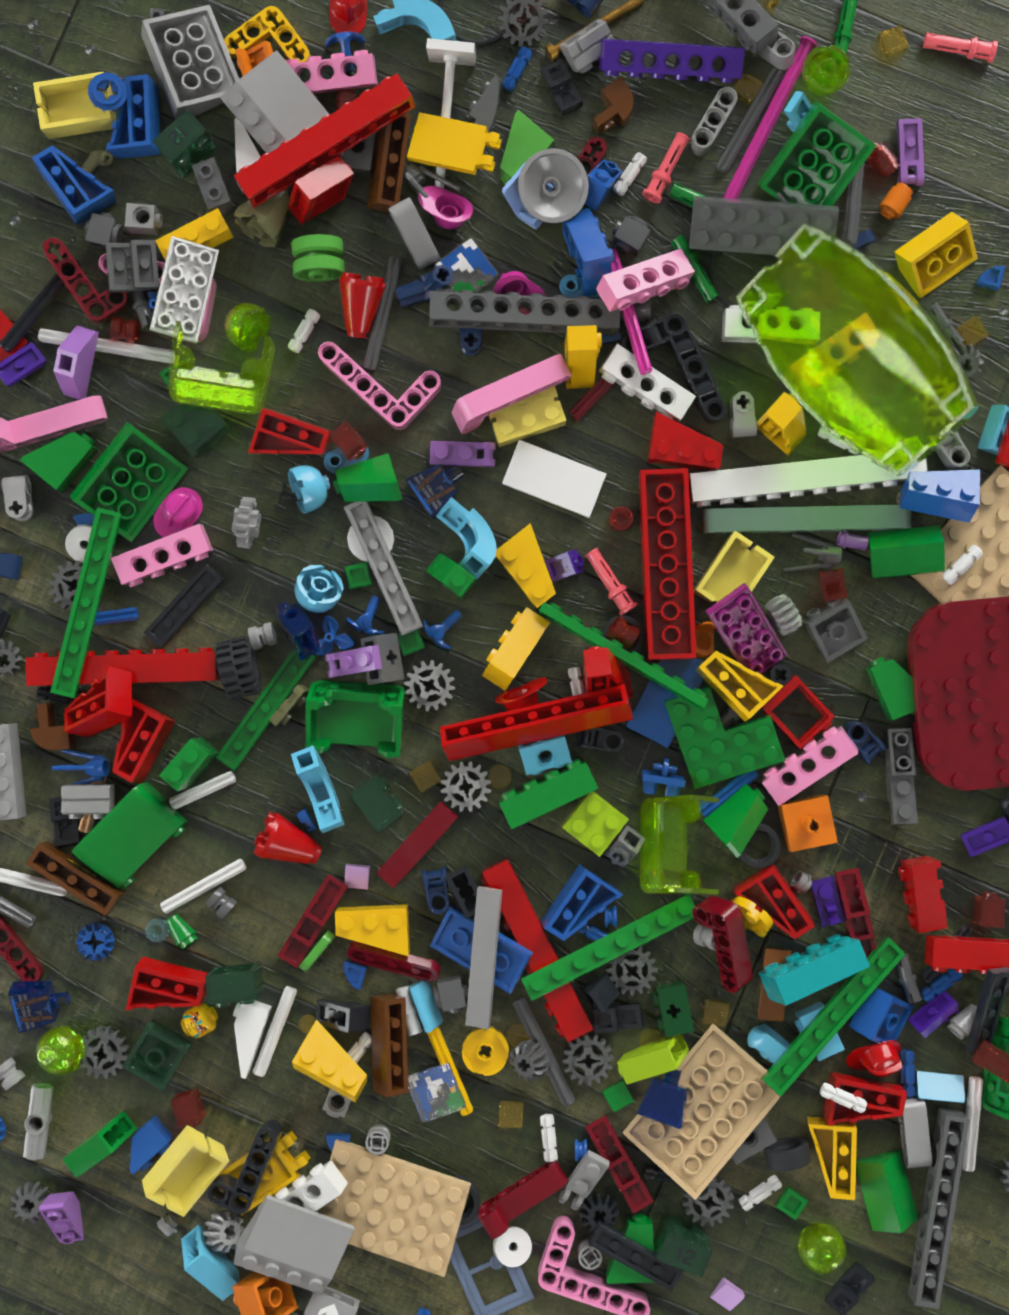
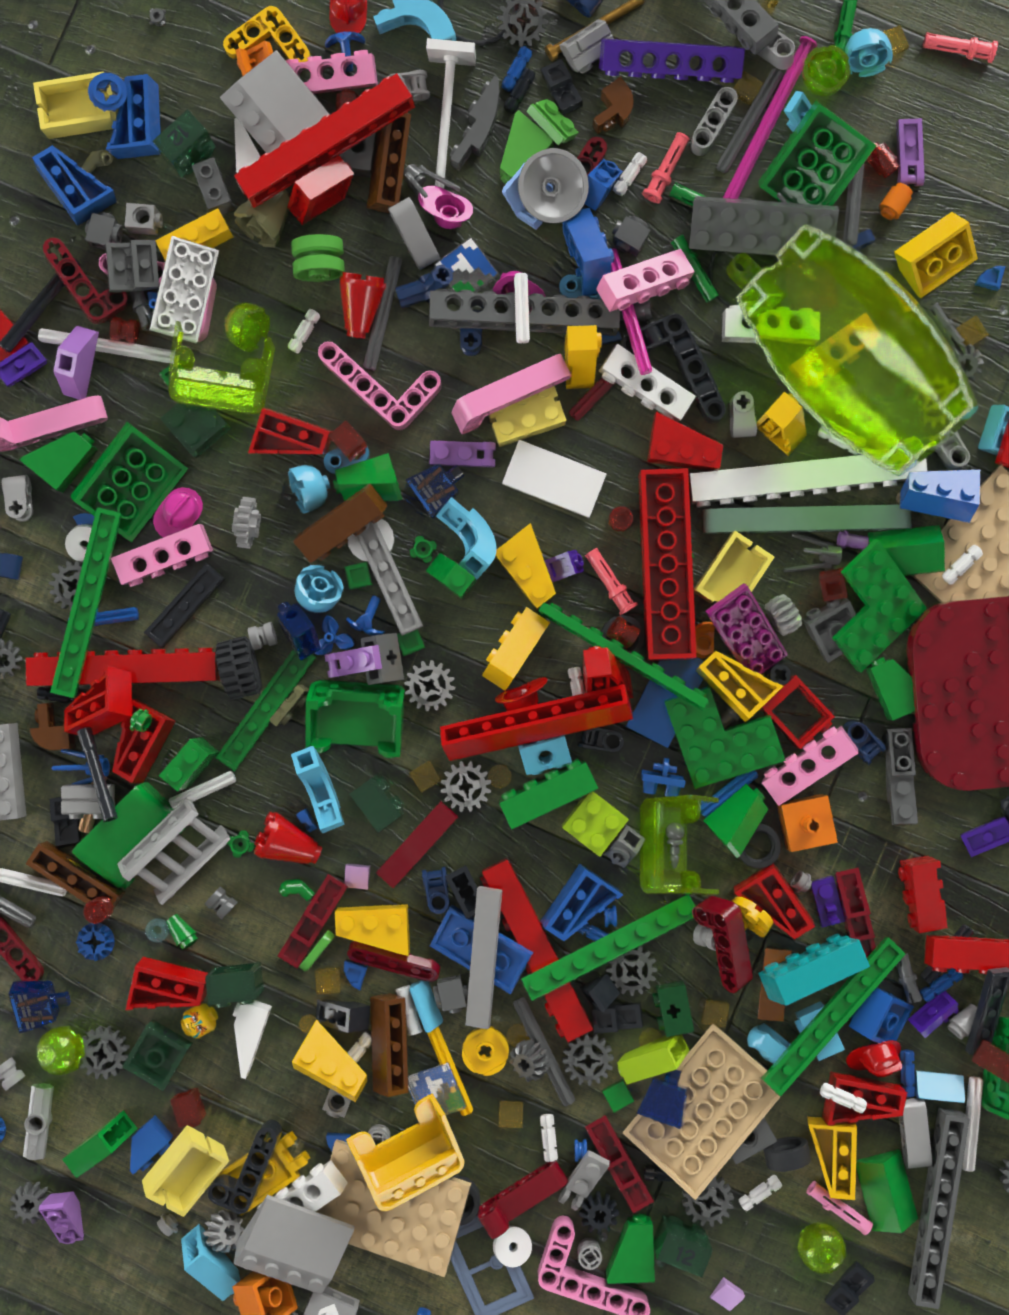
light grey slope [141,5,239,121] -> none
white axle [160,859,246,914] -> none
white axle [253,986,297,1077] -> none
yellow tile [407,112,502,175] -> none
blue plant [422,610,462,649] -> none
black tile [588,1221,684,1292] -> none
green tile [775,1185,809,1220] -> none
clear red brick [973,891,1006,928] -> none
none -> black piece [77,727,118,822]
none -> clear red wheel [83,896,113,924]
none -> light grey fence [117,798,230,905]
none -> green plate [130,709,152,732]
none -> green plate [227,830,255,858]
none -> green arm [279,879,315,902]
none -> reddish brown brick [293,483,388,563]
none -> clear yellow tile [315,968,341,994]
none -> yellow windscreen [346,1093,464,1211]
none -> light grey piece [388,70,430,101]
none -> green plate [410,536,437,563]
none -> black axle [504,68,535,114]
none -> white axle [514,273,530,343]
none -> bright green plate [526,99,579,146]
none -> dark grey bar [666,822,685,869]
none -> clear neon green piece [726,253,772,299]
none -> bright pink pin [806,1181,873,1235]
none -> green plate [832,539,927,672]
none -> medium azure cylinder [844,28,893,77]

